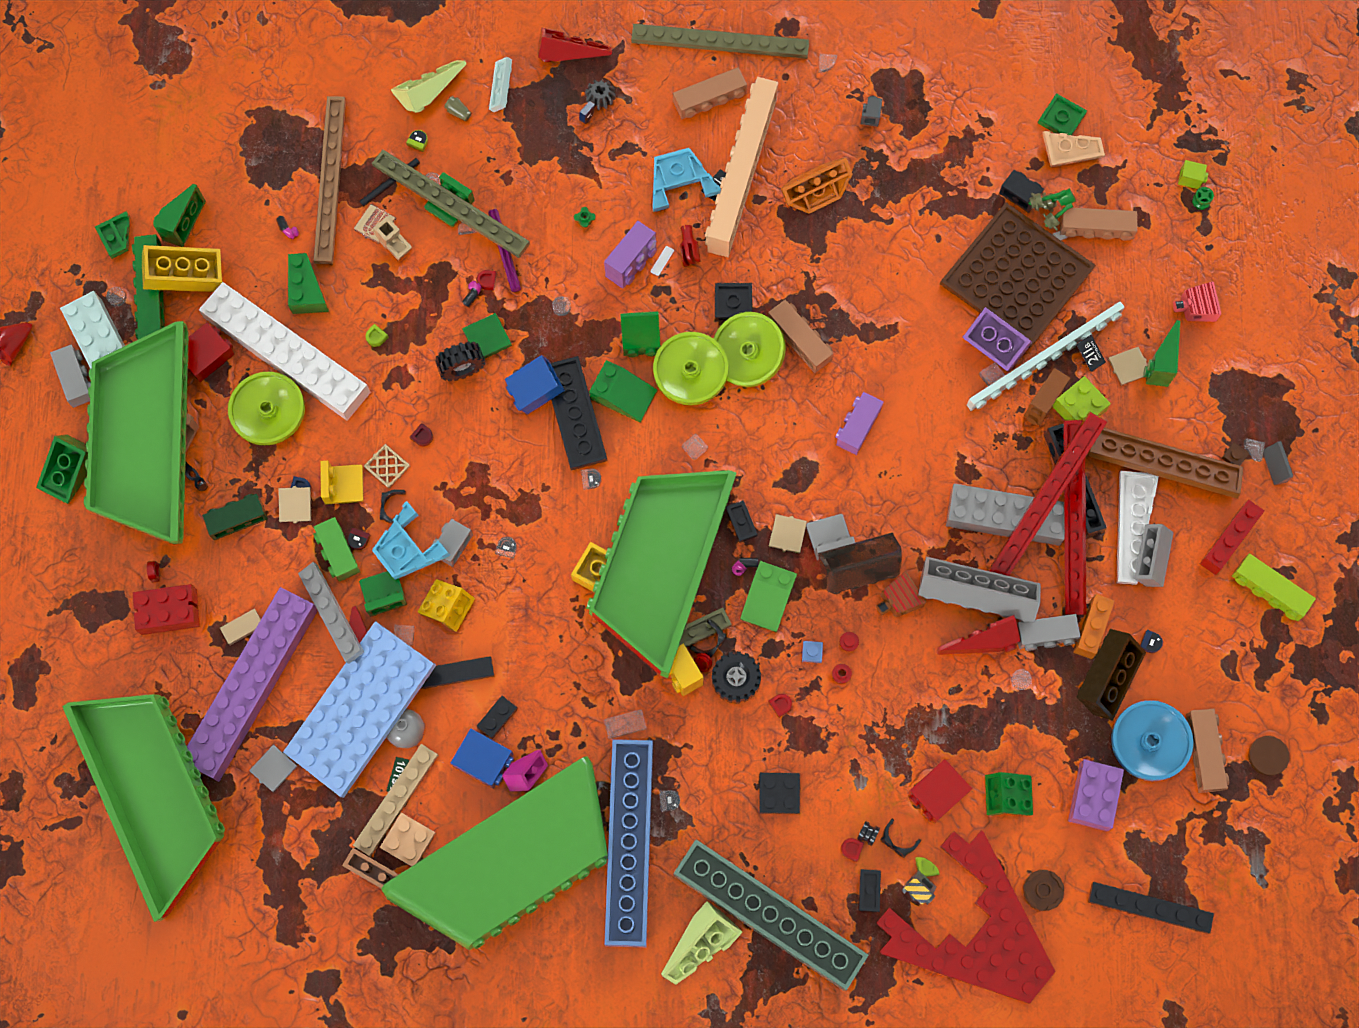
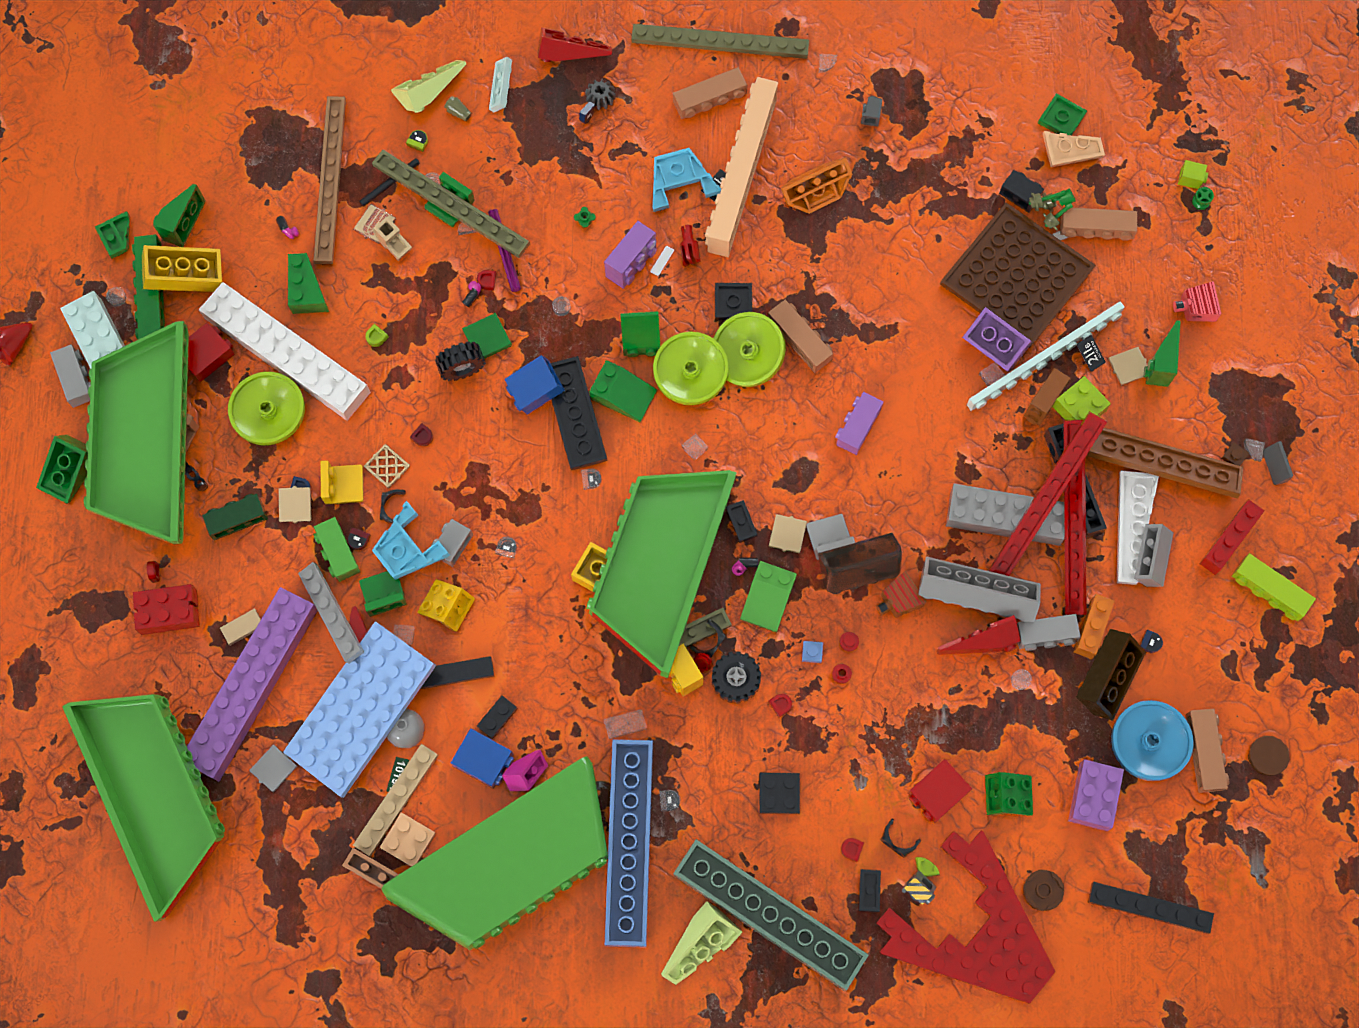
black wheel [857,821,880,846] -> none

